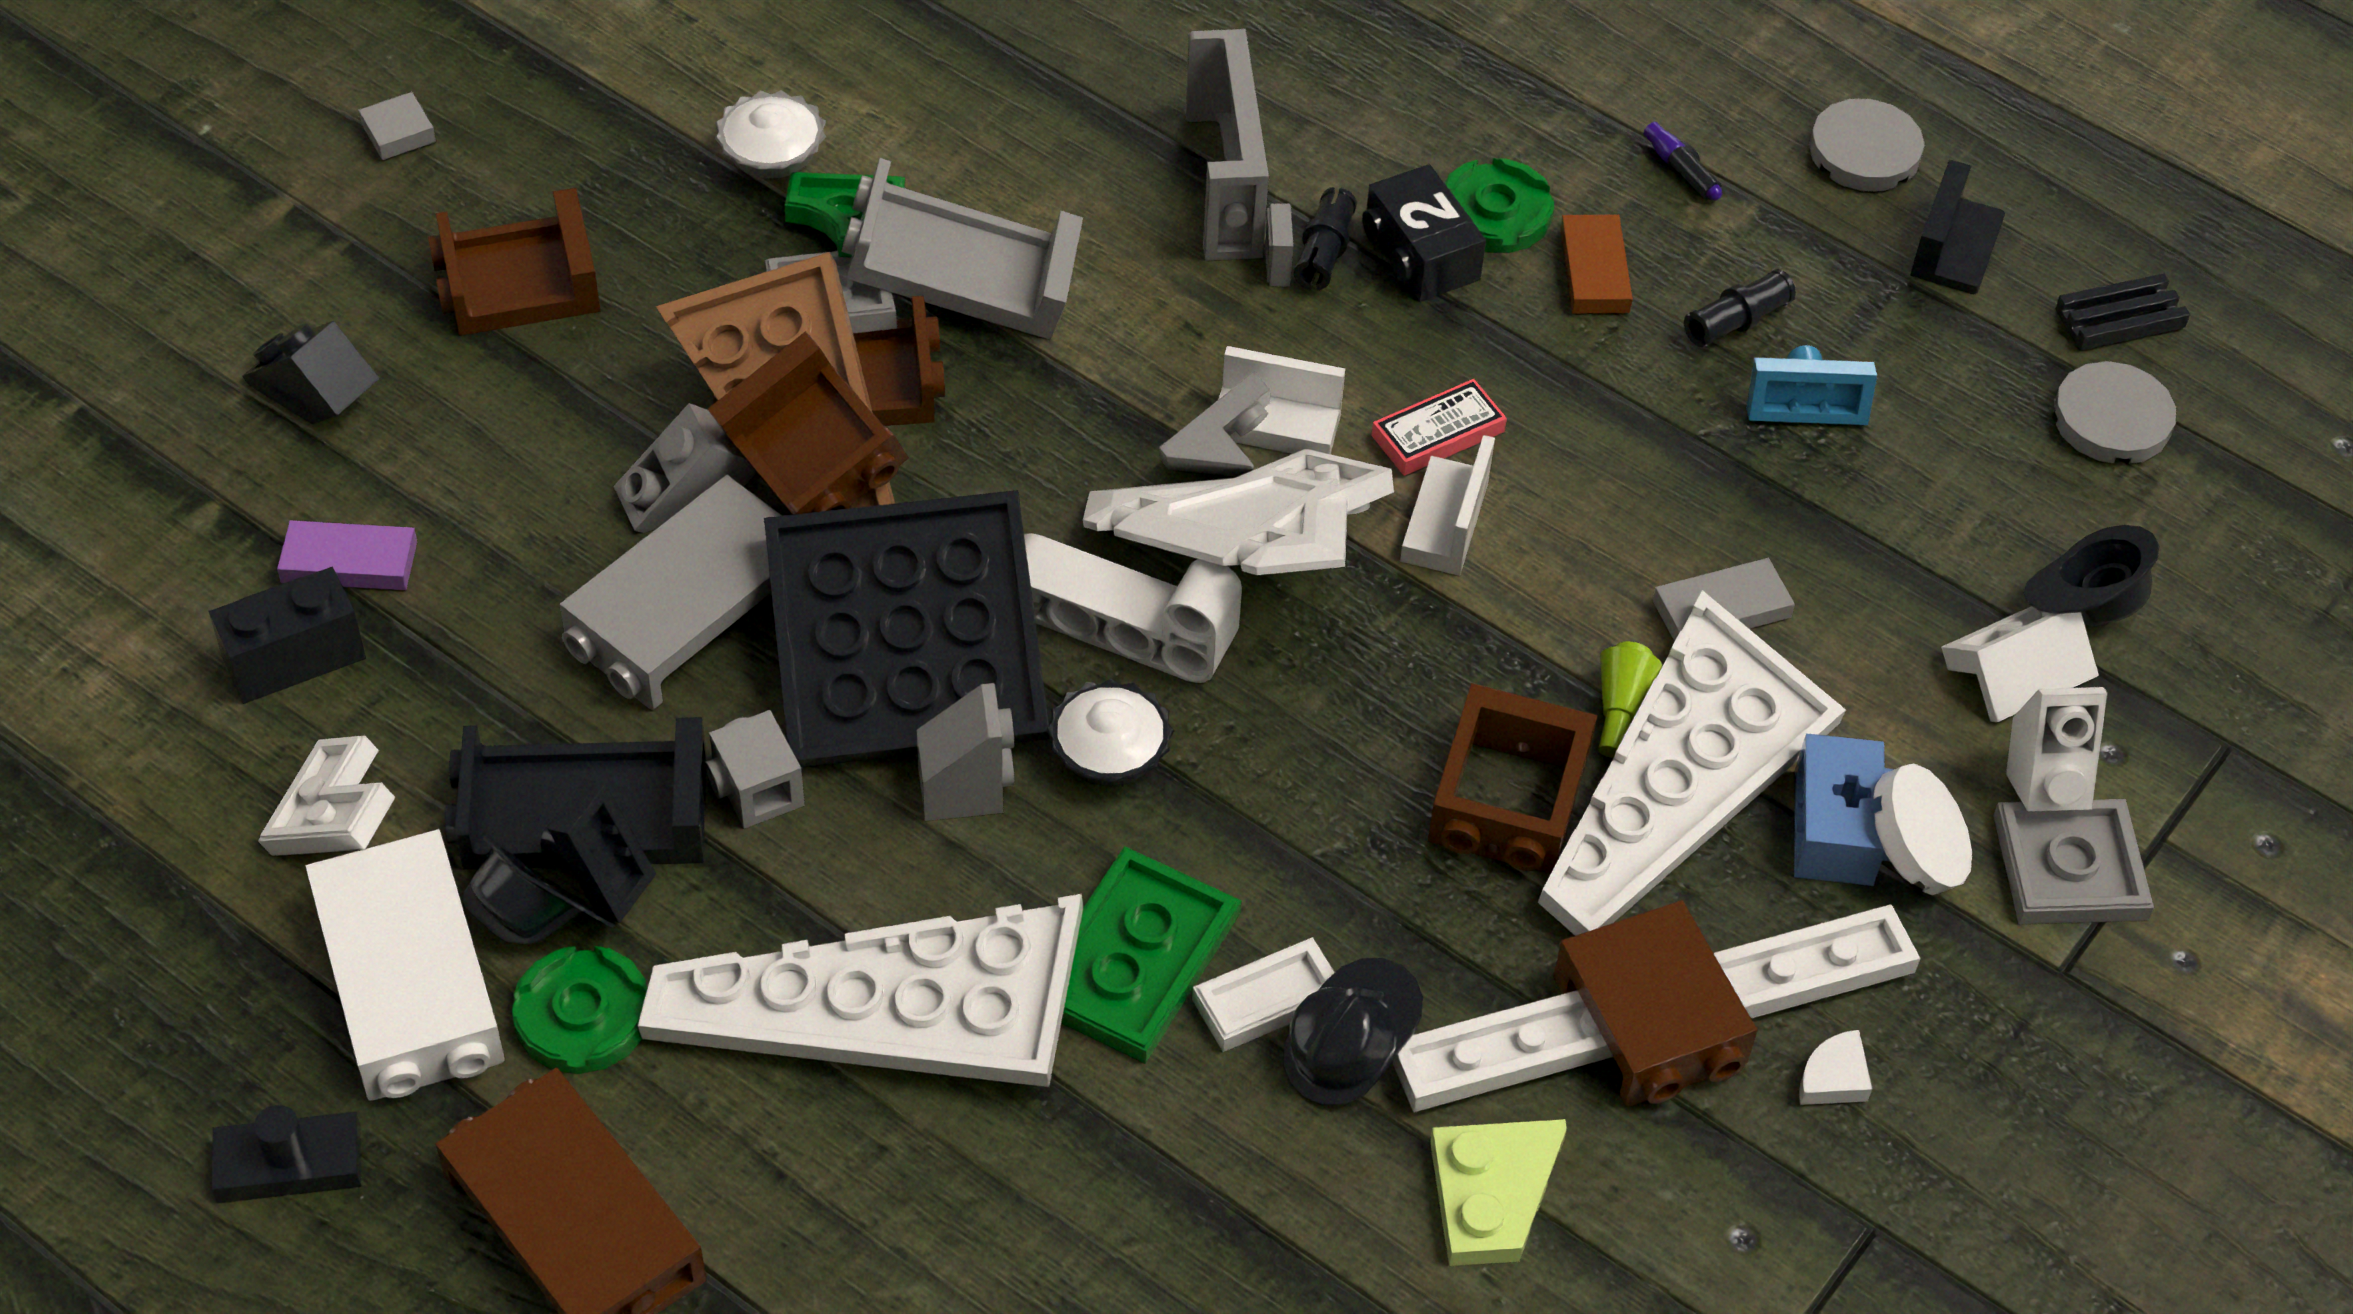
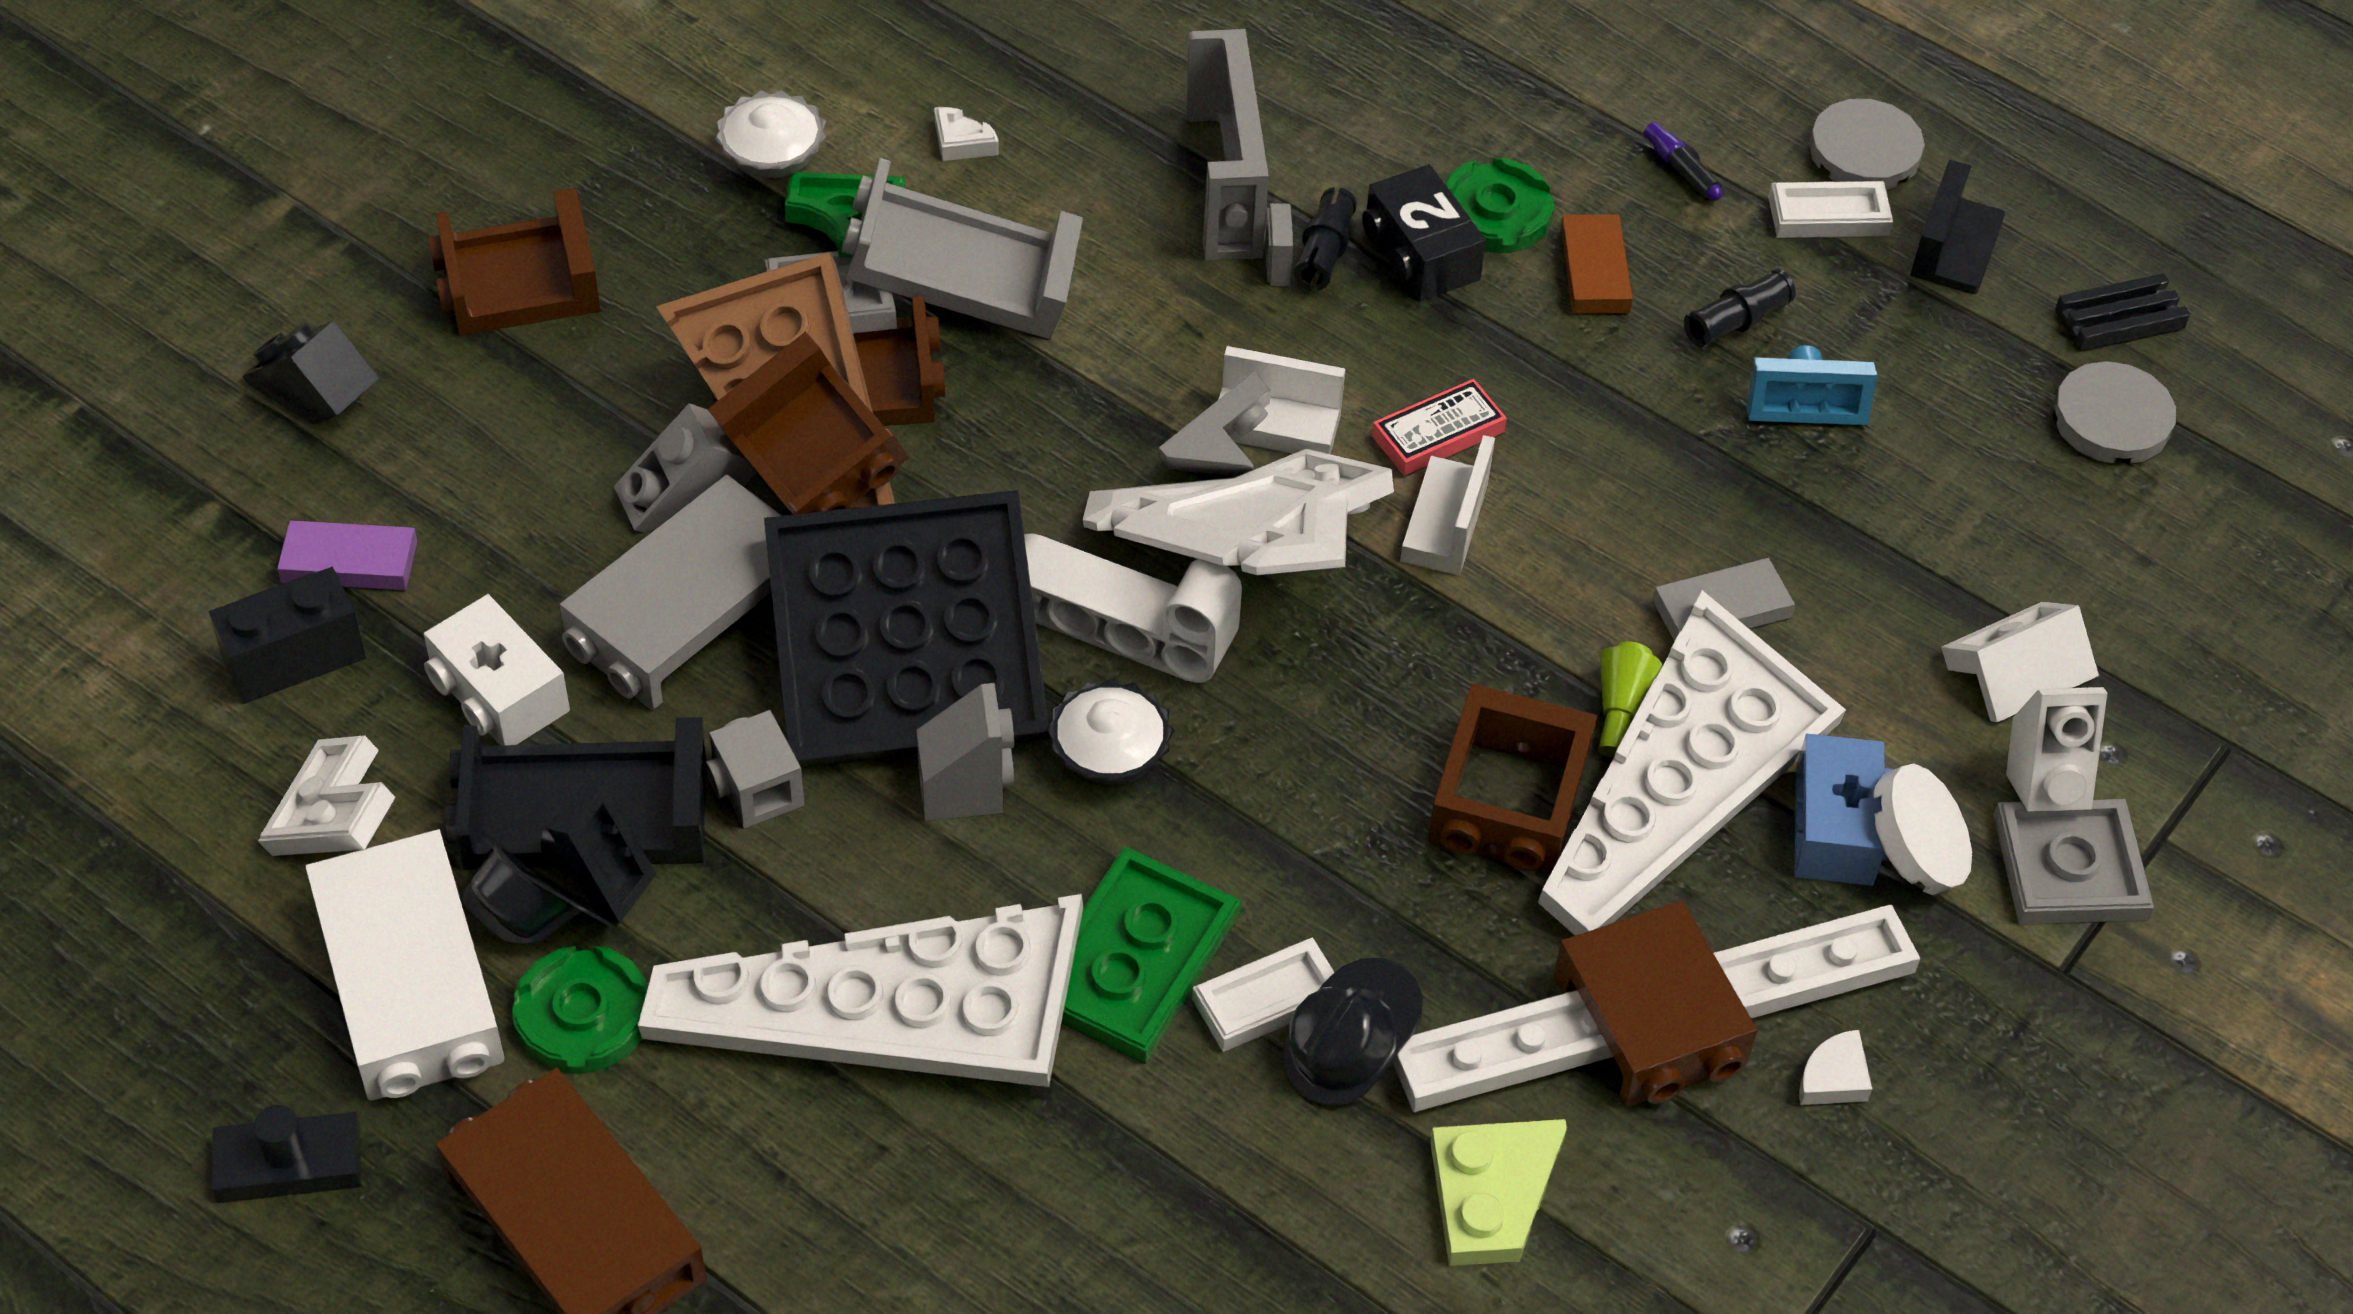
light grey tile [359,92,436,160] -> none
black piece [2023,525,2160,627] -> none
none -> white brick [424,594,570,745]
none -> white tile [934,107,999,161]
none -> white tile [1768,181,1893,238]

